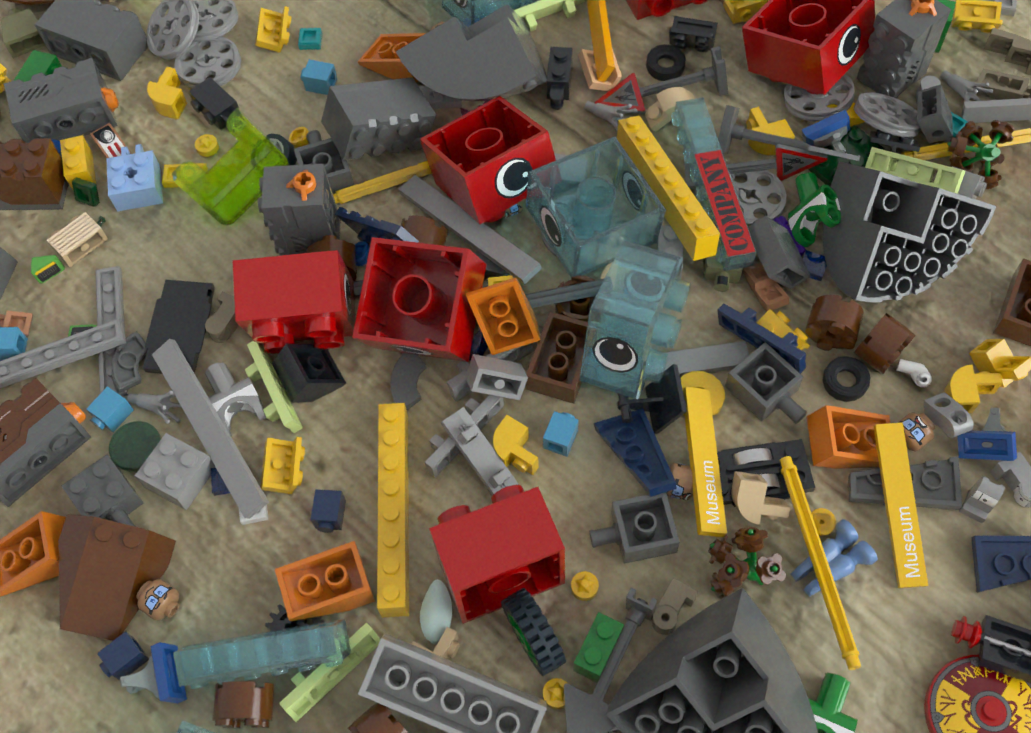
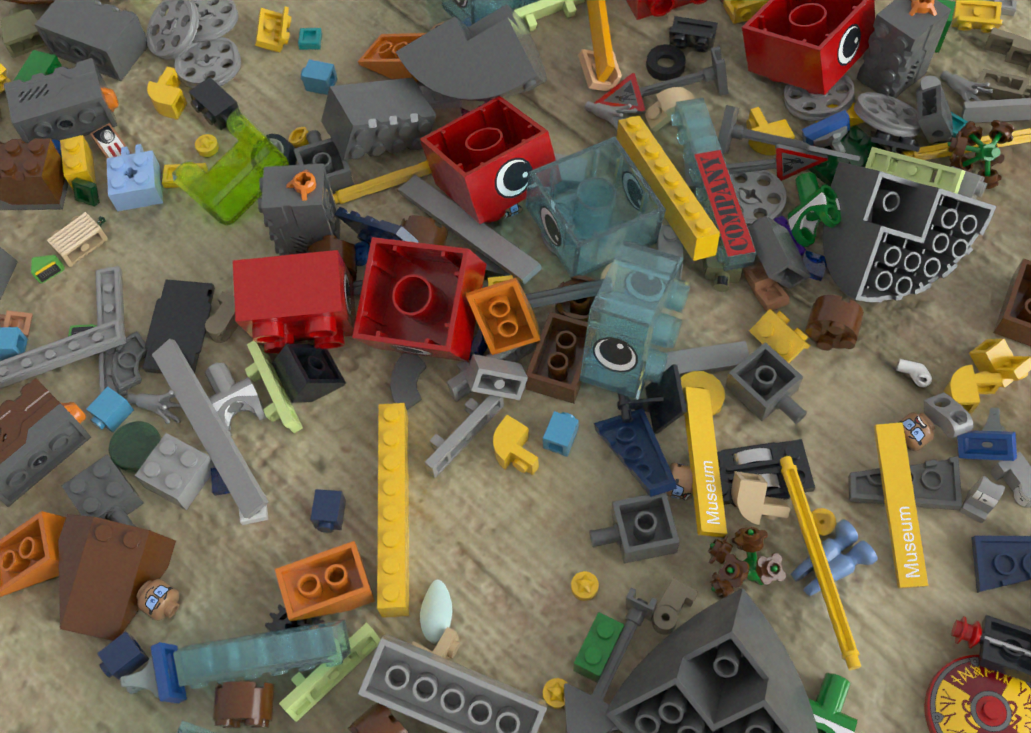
yellow bracket [260,437,305,494] -> none
red brick [429,485,565,624] -> none
light grey hinge [441,407,519,495] -> none
black wheel [501,588,566,676] -> none
black brick [546,47,573,110] -> none
dark blue hinge [717,303,806,374] -> none
orange slope [806,405,890,469] -> none
black tyre [822,356,871,402] -> none
reddish brown brick [853,313,916,374] -> none

